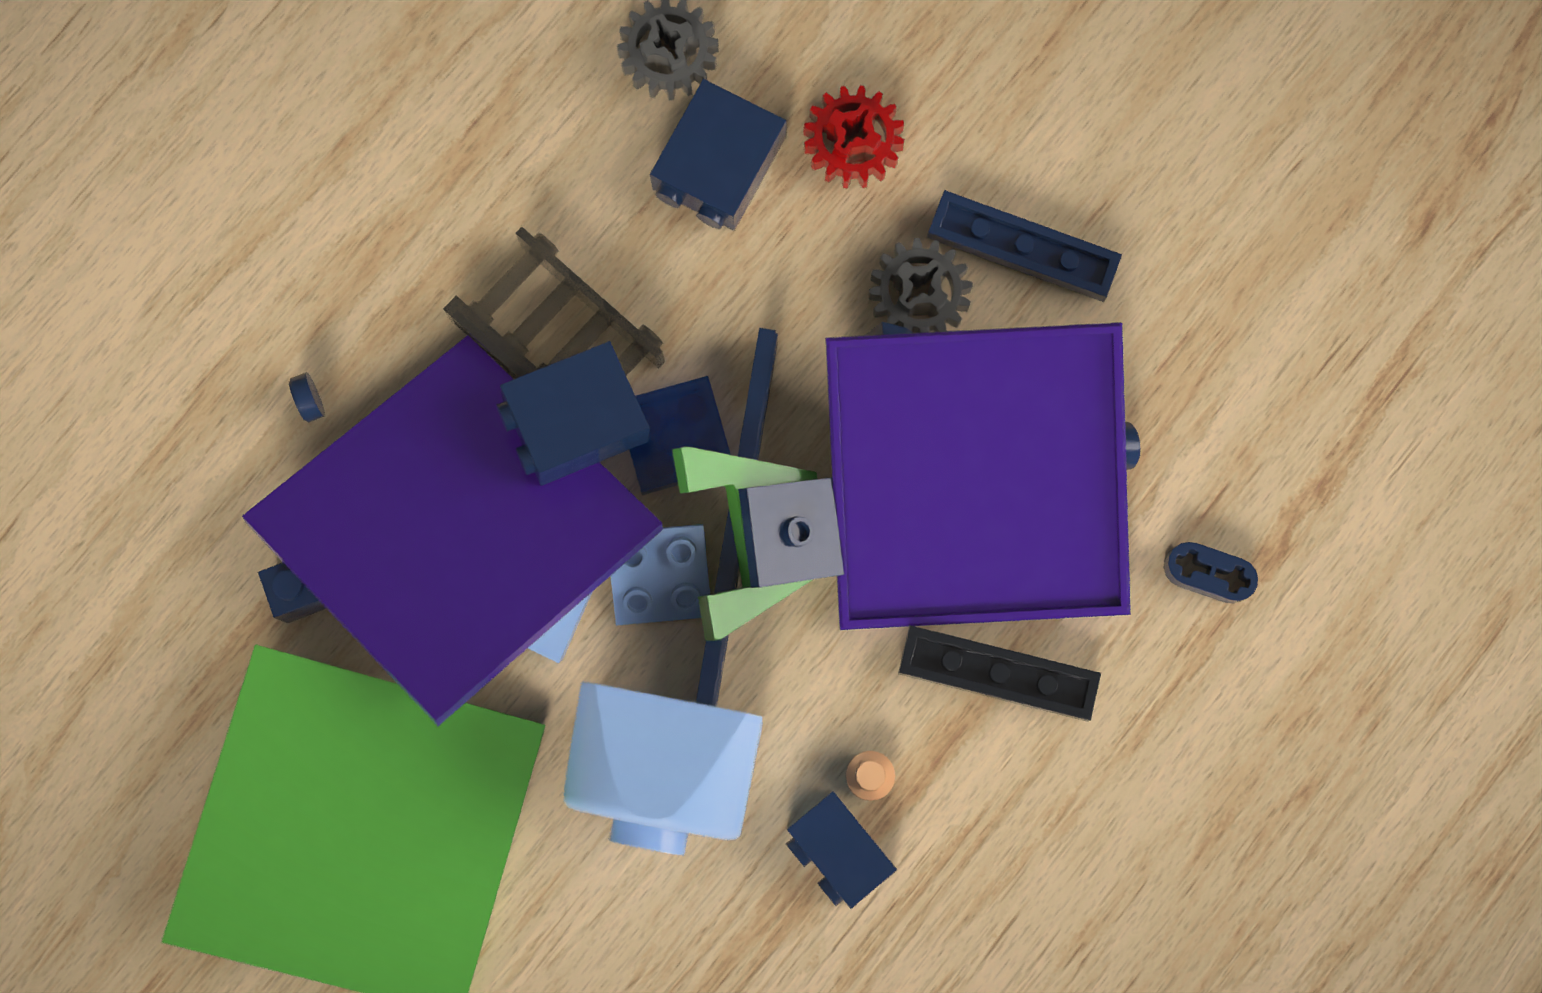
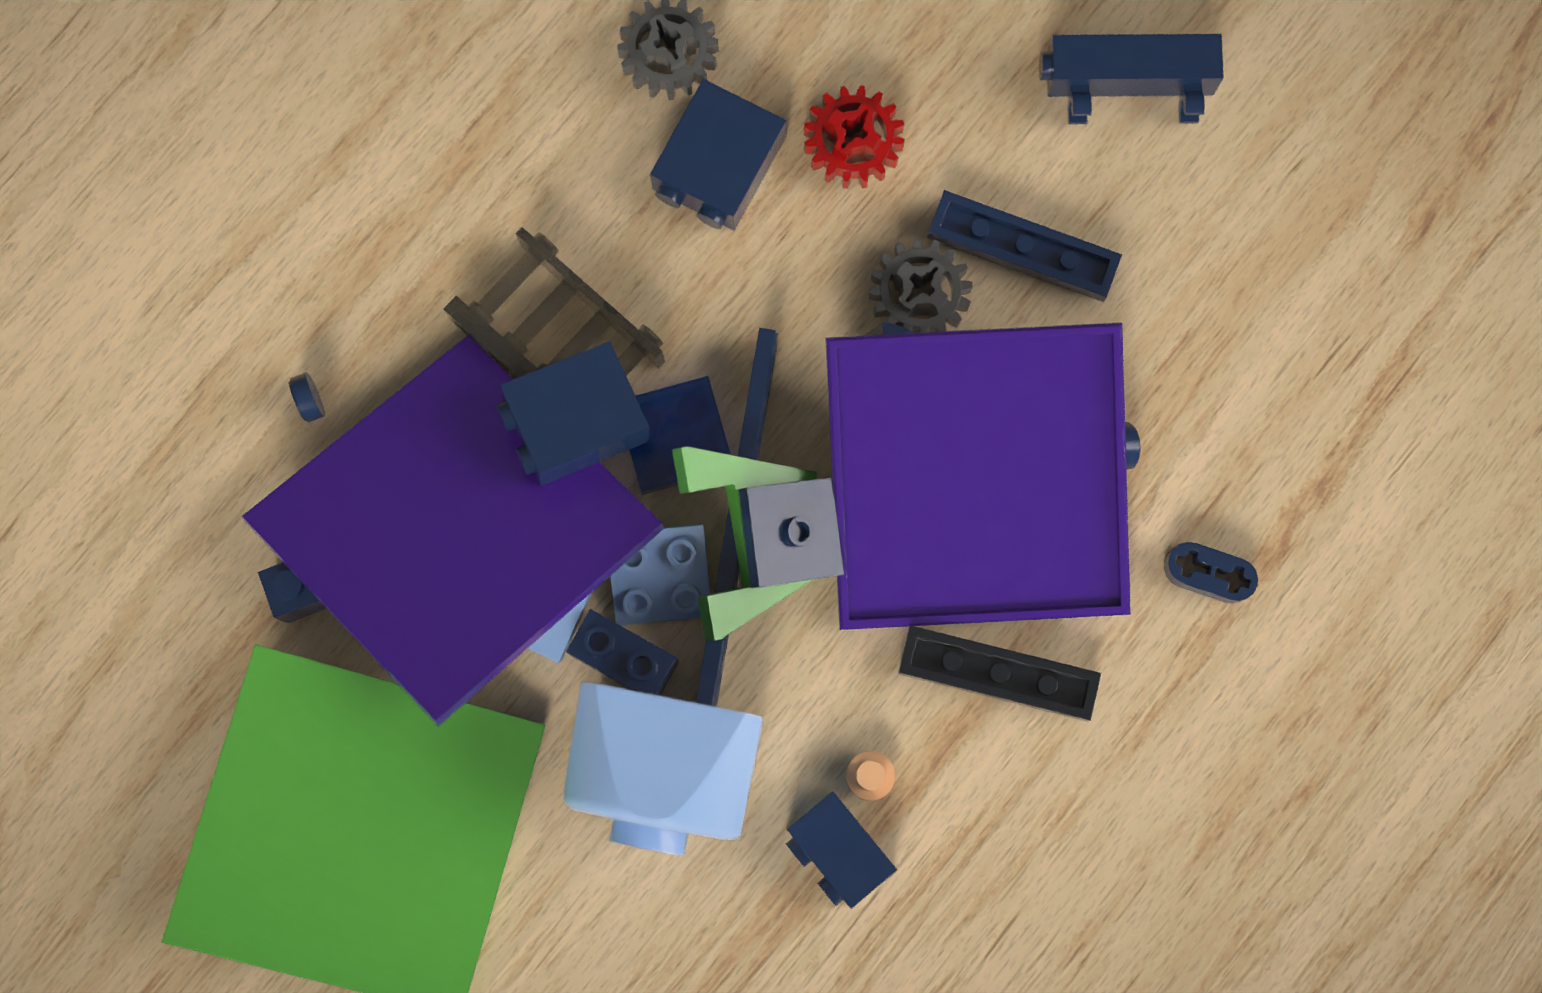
none -> dark blue brick [566,609,679,696]
none -> dark blue brick [1039,34,1224,125]

